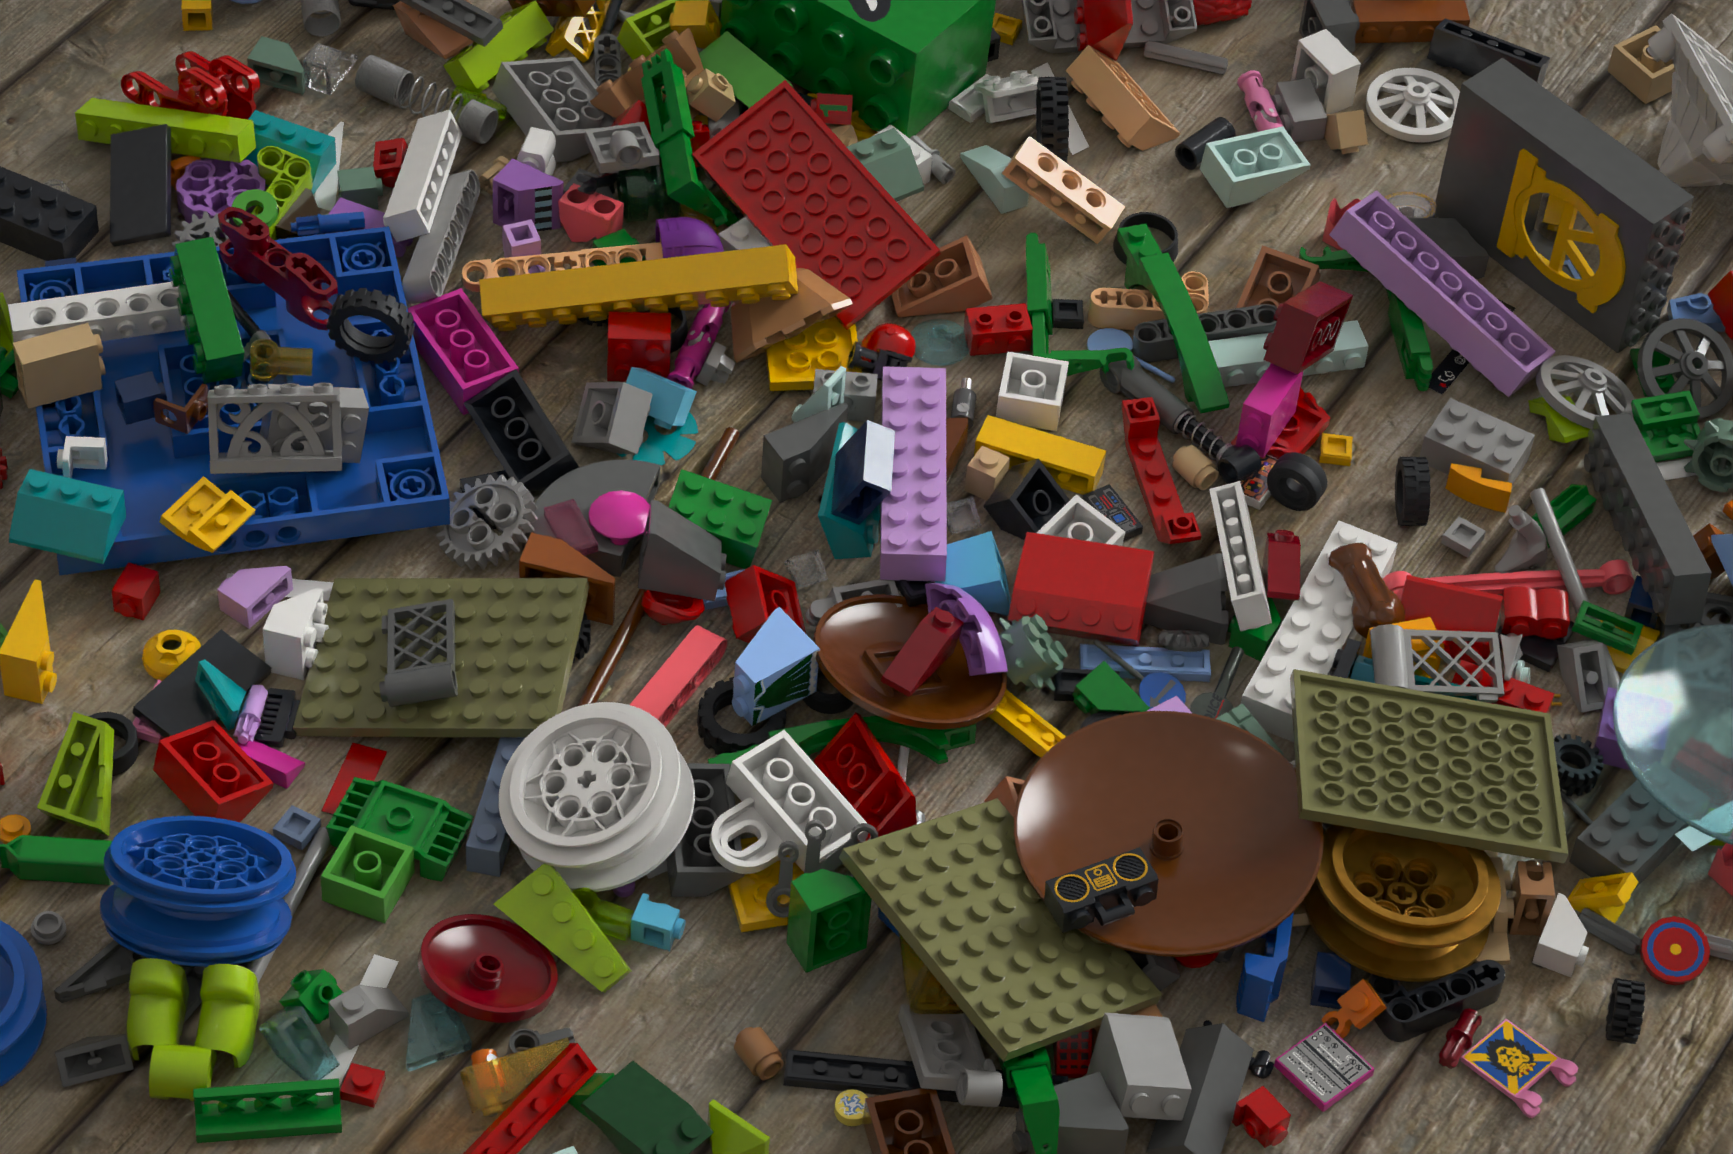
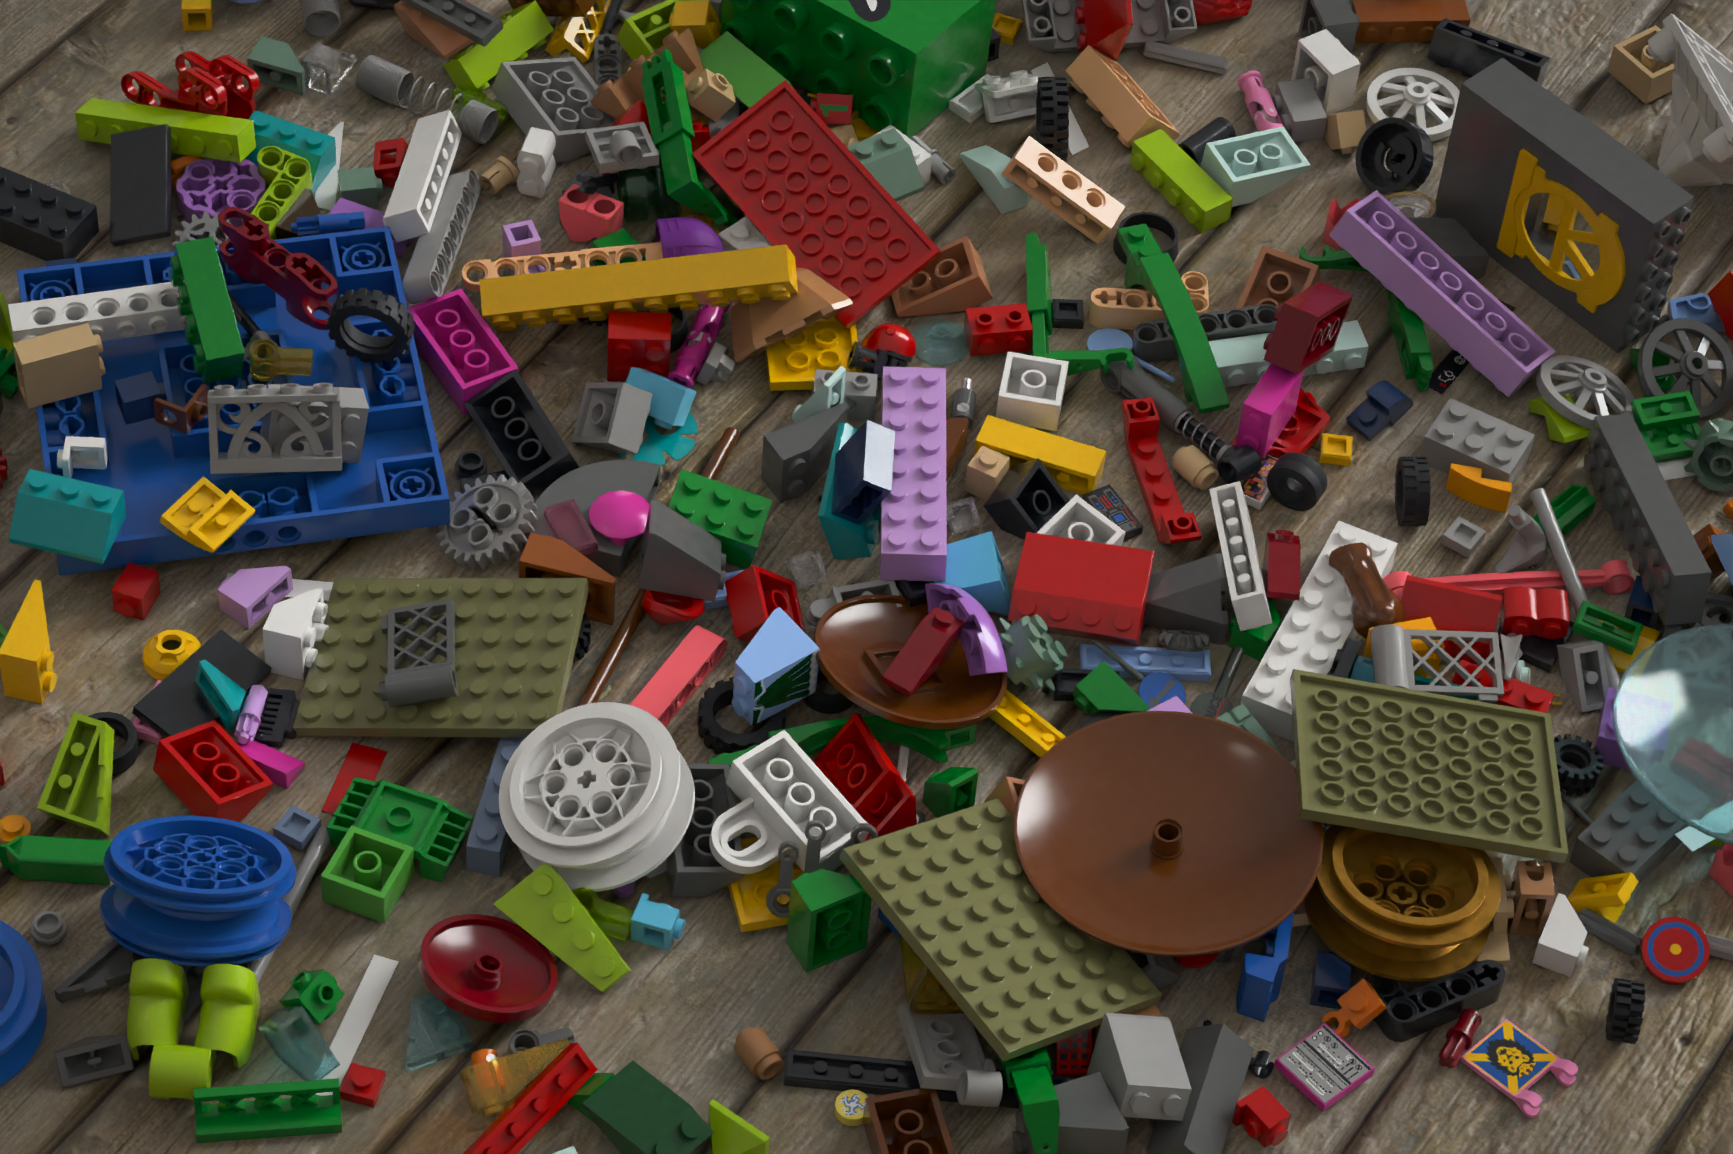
bright green piece [232,189,278,227] -> none
light grey slope [328,985,409,1050] -> none
medium lavender slope [493,158,564,232] -> none
black piece [1044,847,1159,933] -> none
none -> black plate [455,451,487,478]
none -> green slope [922,767,979,818]
none -> lime brick [1130,129,1233,233]
none -> dark blue brick [1346,380,1414,442]
none -> black piece [1355,117,1434,197]

